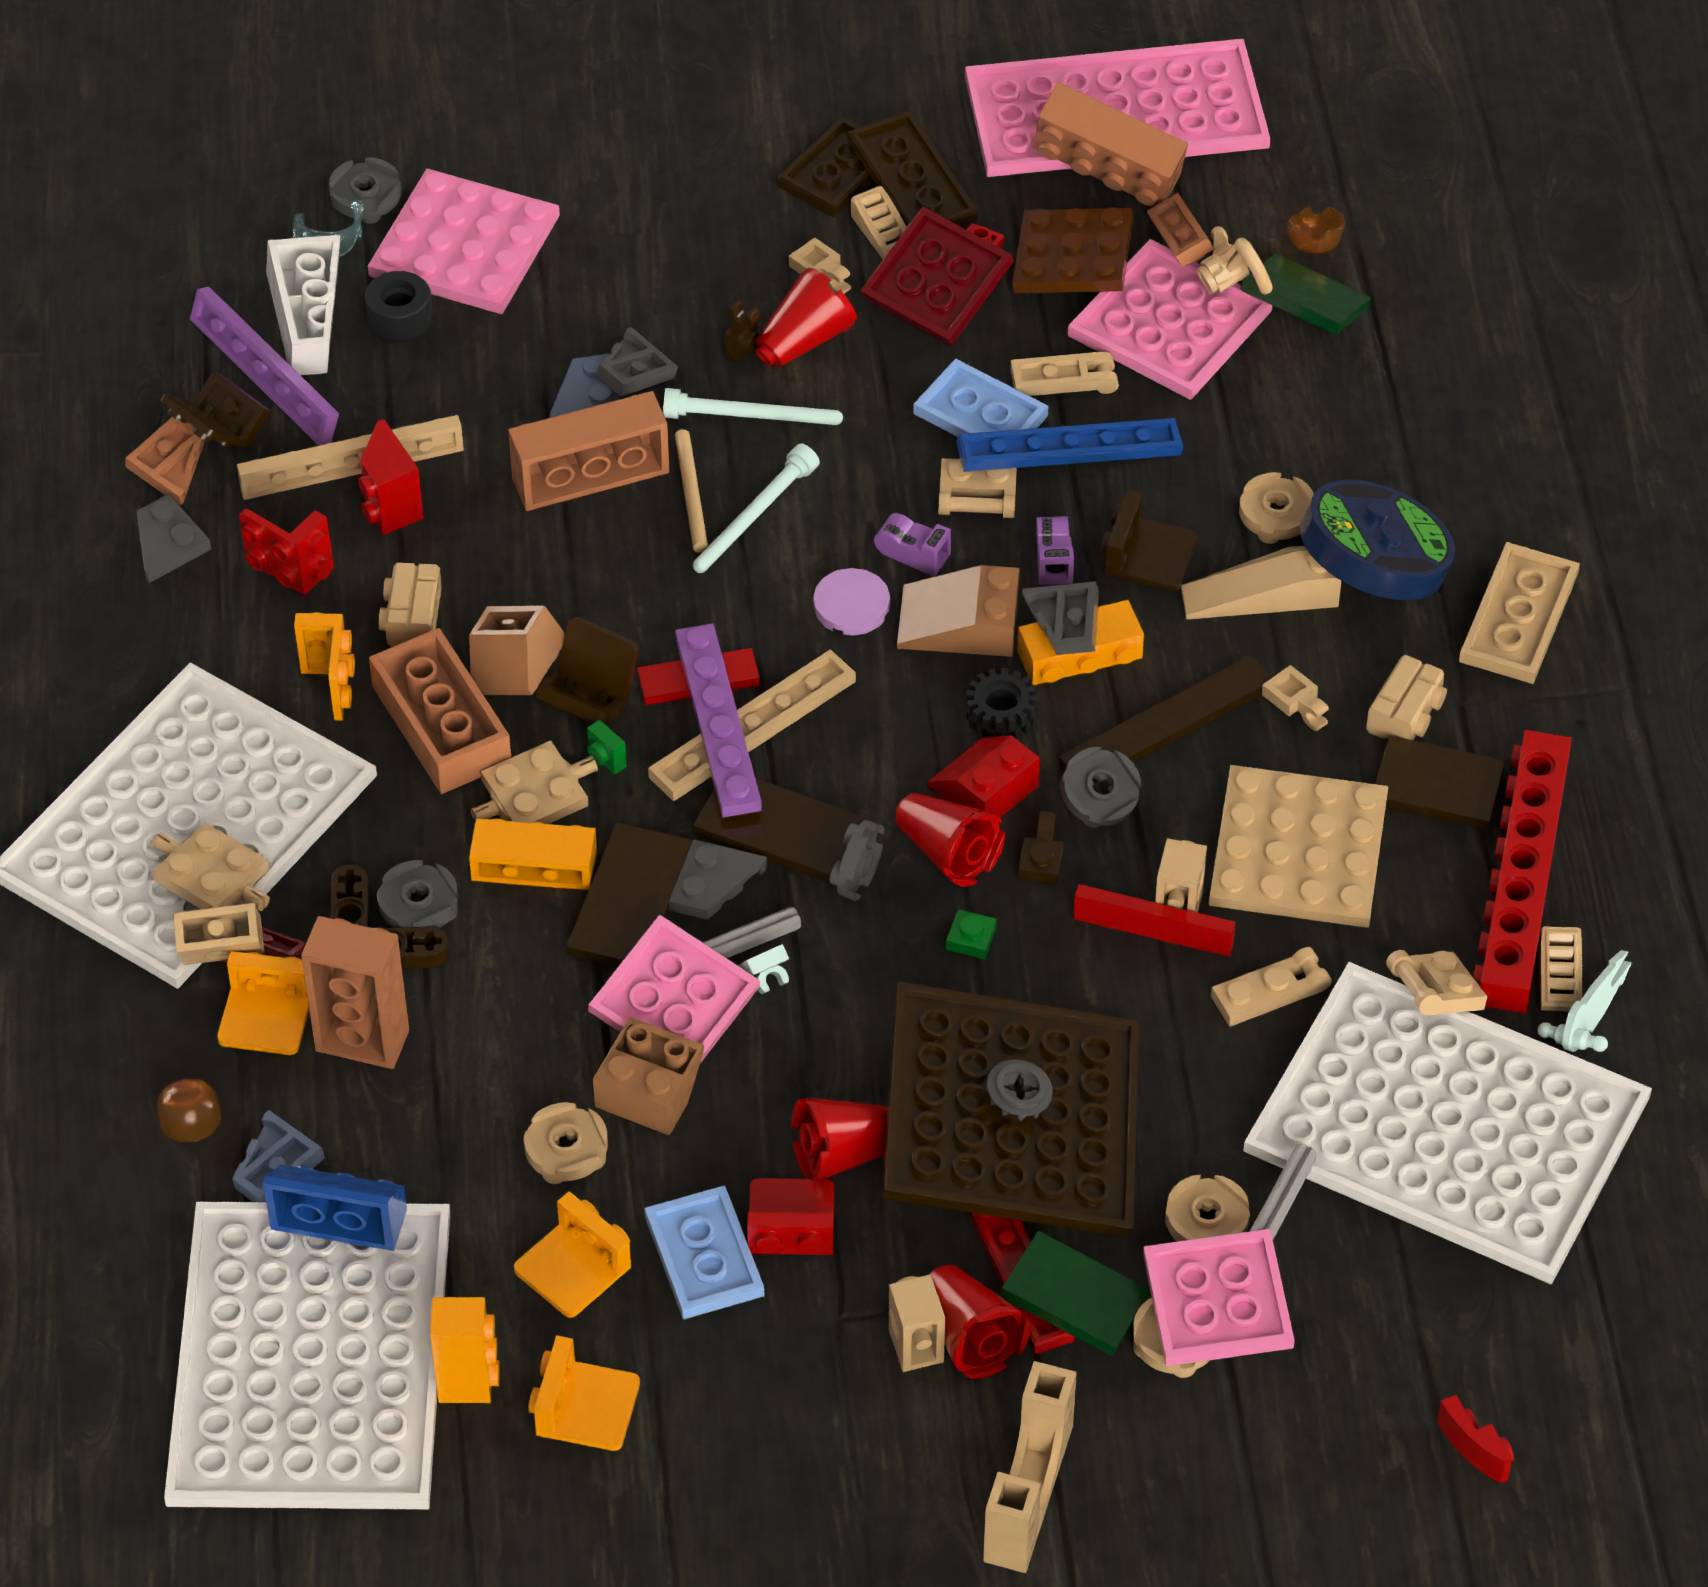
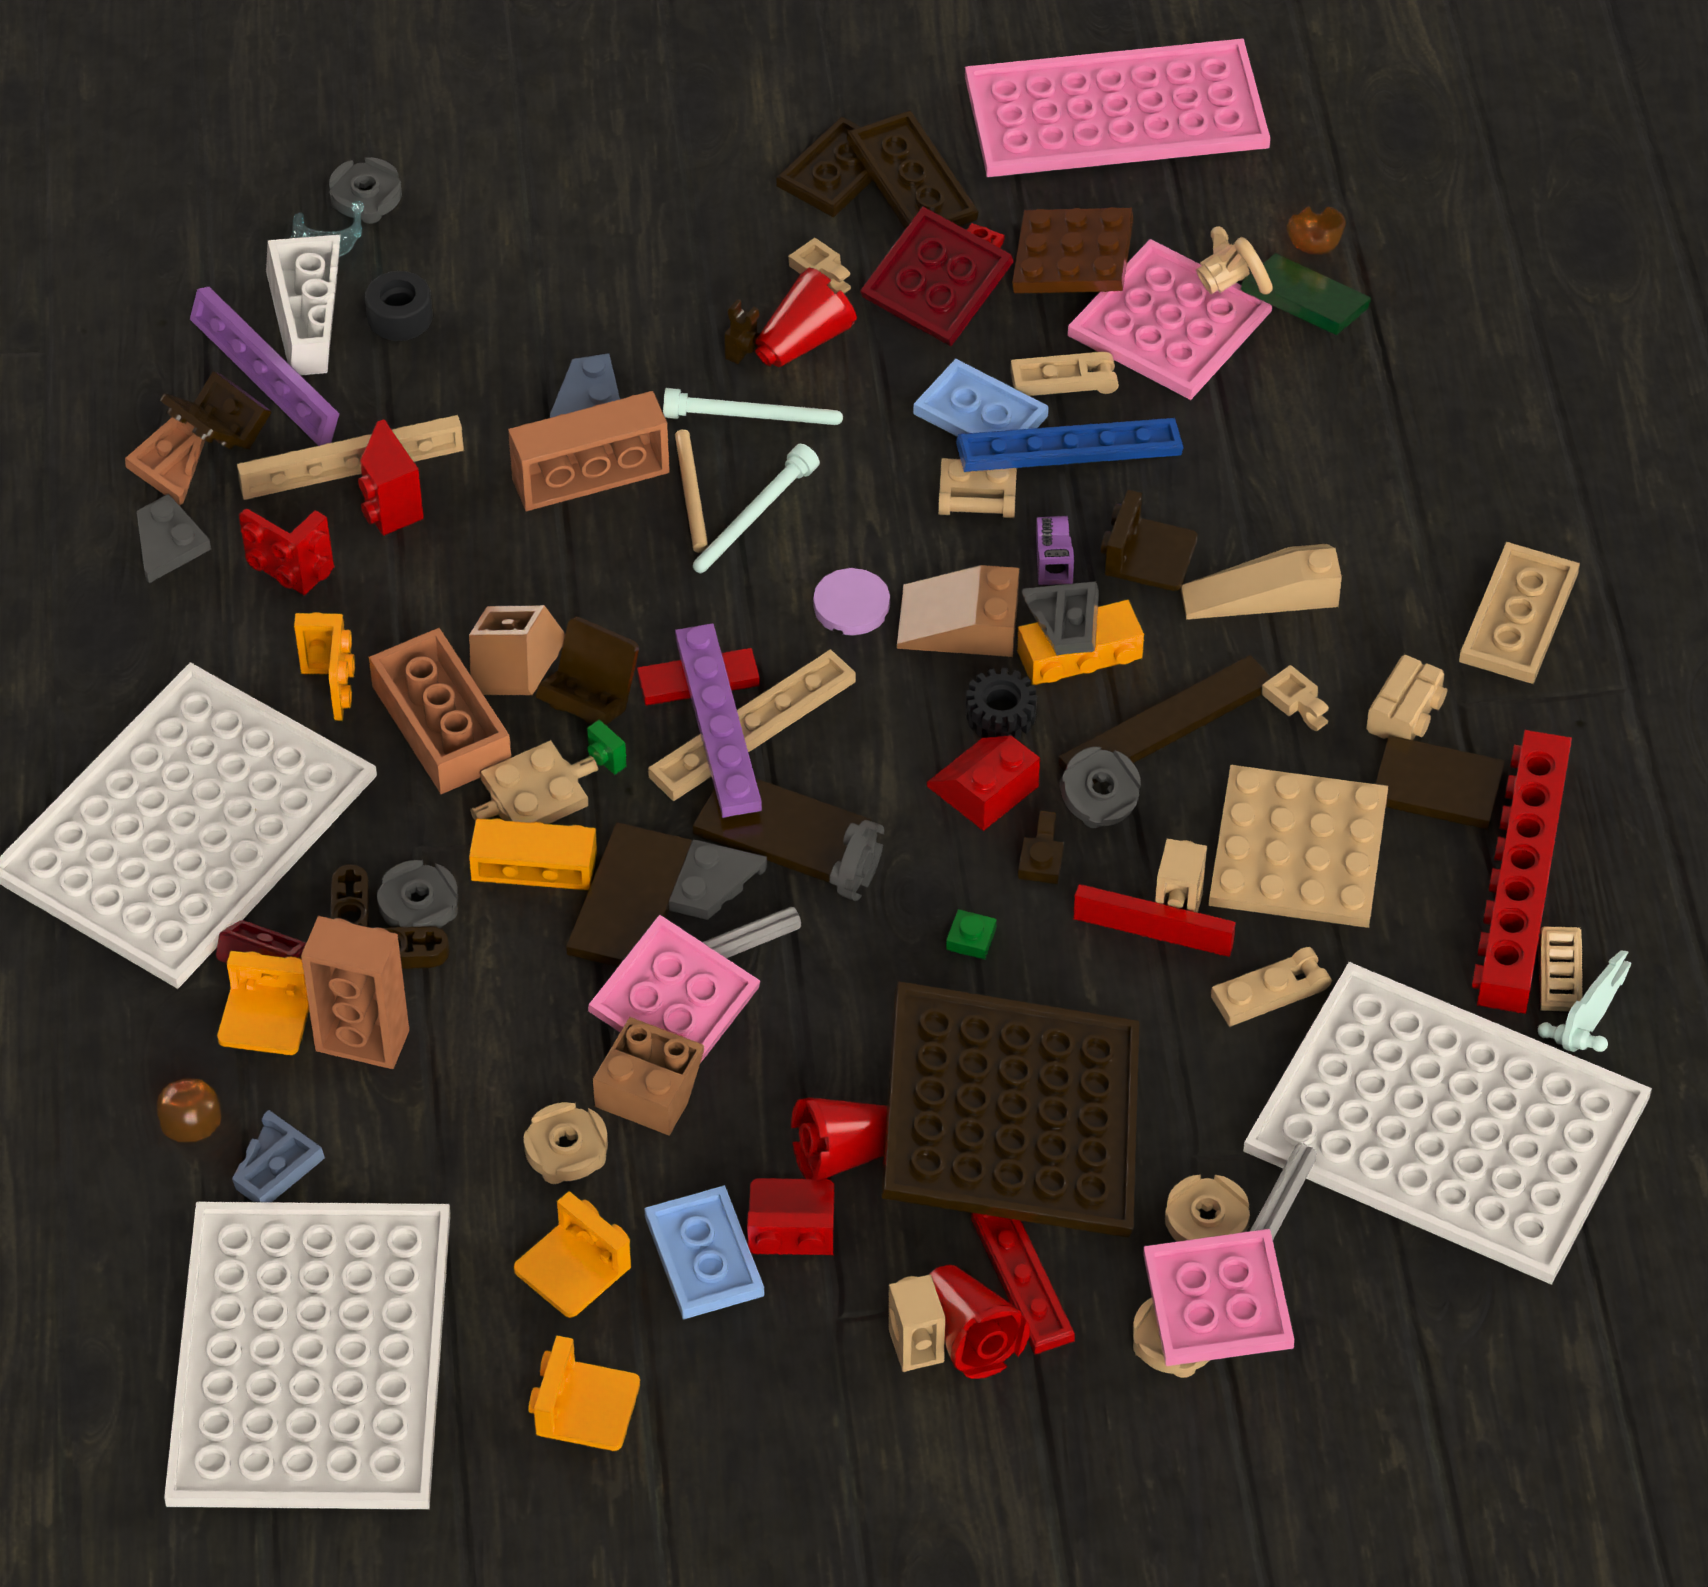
tan plate [153,823,270,911] -> none
tan brick [173,903,265,965] -> none
blue slope [263,1165,407,1251] -> none
bright pink plate [367,169,560,314] -> none
tan brick [379,563,442,647] -> none
light orange brick [430,1297,500,1403] -> none
dark grey wing [597,327,678,397] -> none
light aqua tile [738,944,789,994] -> none
tan slope [851,186,907,259] -> none
medium lavender leg [874,513,951,577] -> none
red cone [895,793,1005,887] -> none
tan arch [983,1361,1077,1573] -> none
dark grey gear [985,1059,1053,1121] -> none
dark green tile [999,1231,1151,1357] -> none
nougat brick [1033,82,1188,206] -> none
nougat plate [1147,193,1214,267] -> none
tan plate [1239,472,1314,544] -> none
dark blue piece [1300,480,1455,600] -> none
tan plate [1386,950,1487,1015] -> none
red slope [1437,1395,1514,1484] -> none

